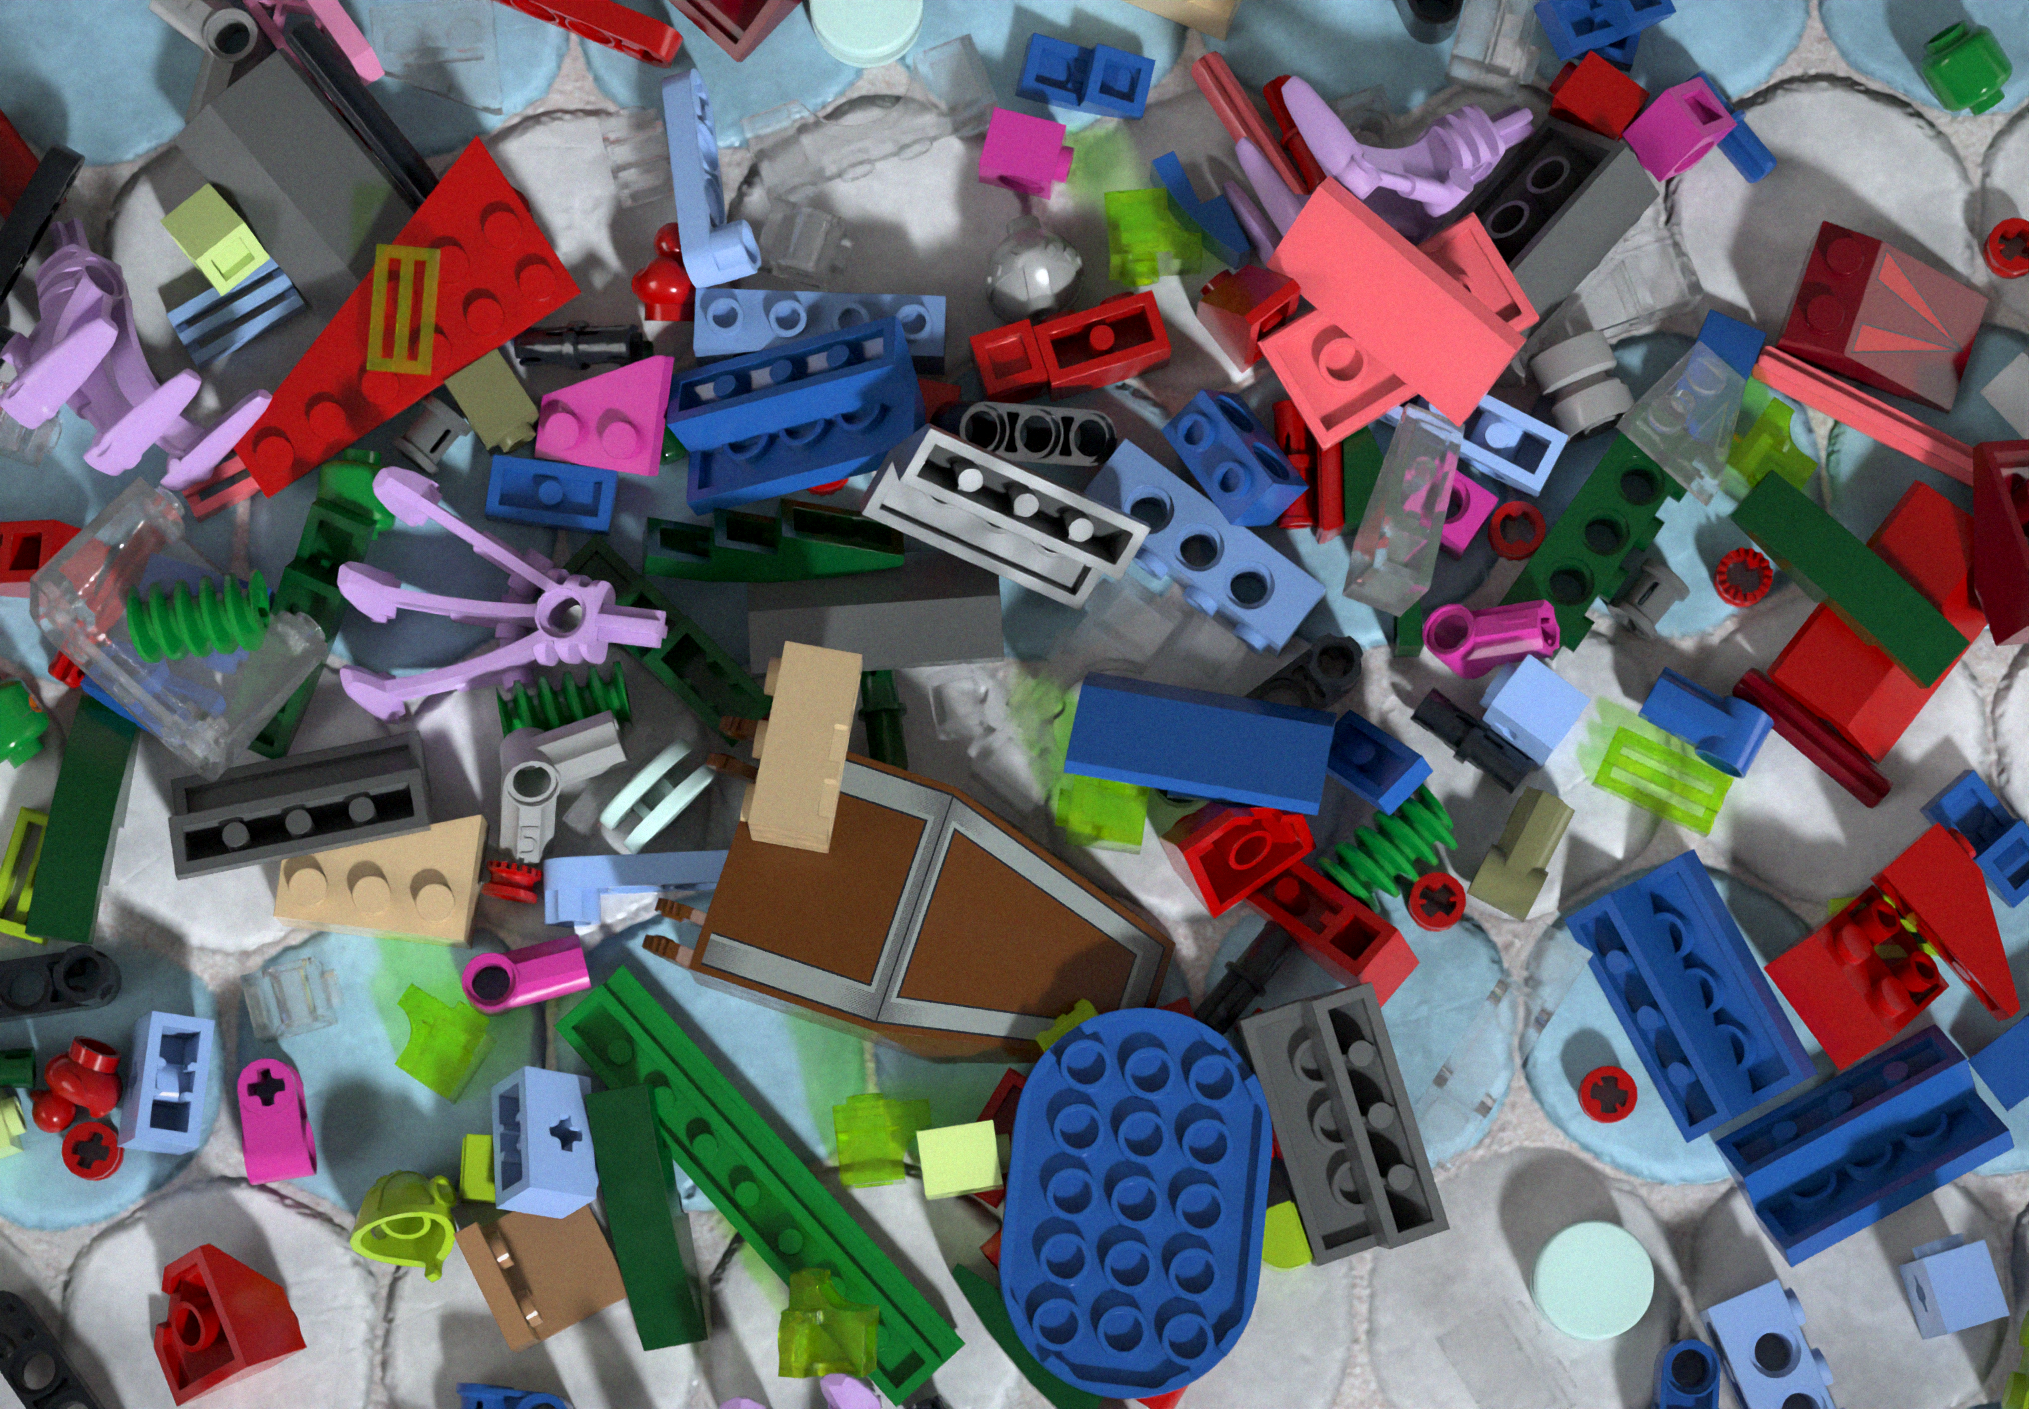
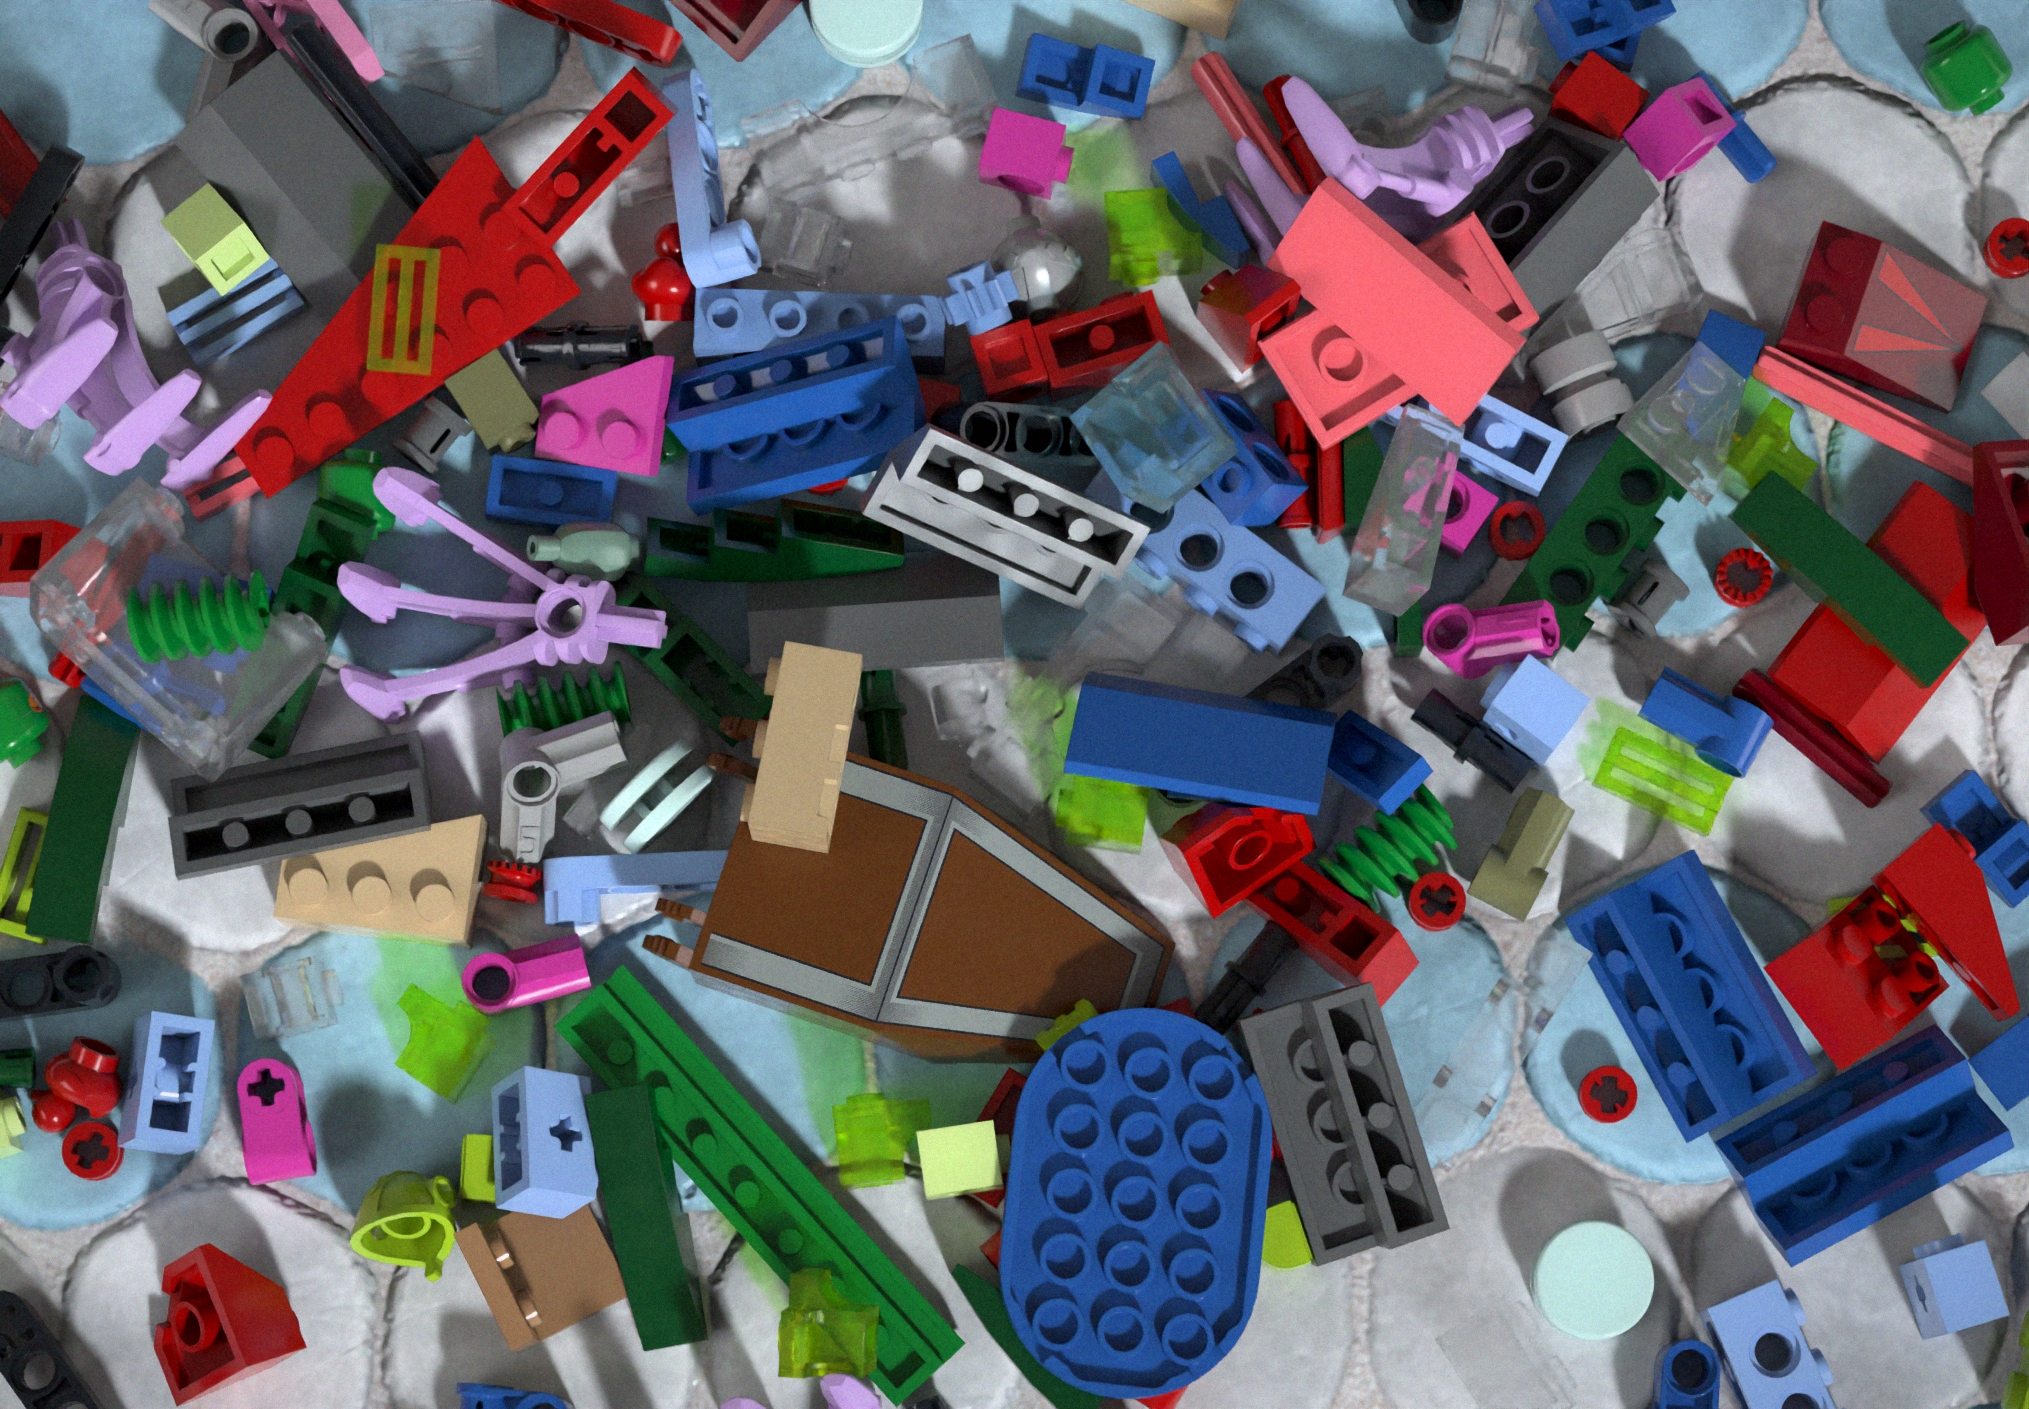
none -> red slope [501,66,679,252]
none -> sand green plant [526,520,642,581]
none -> medium blue gear [938,259,1021,336]
none -> clear light blue plate [1069,341,1239,514]

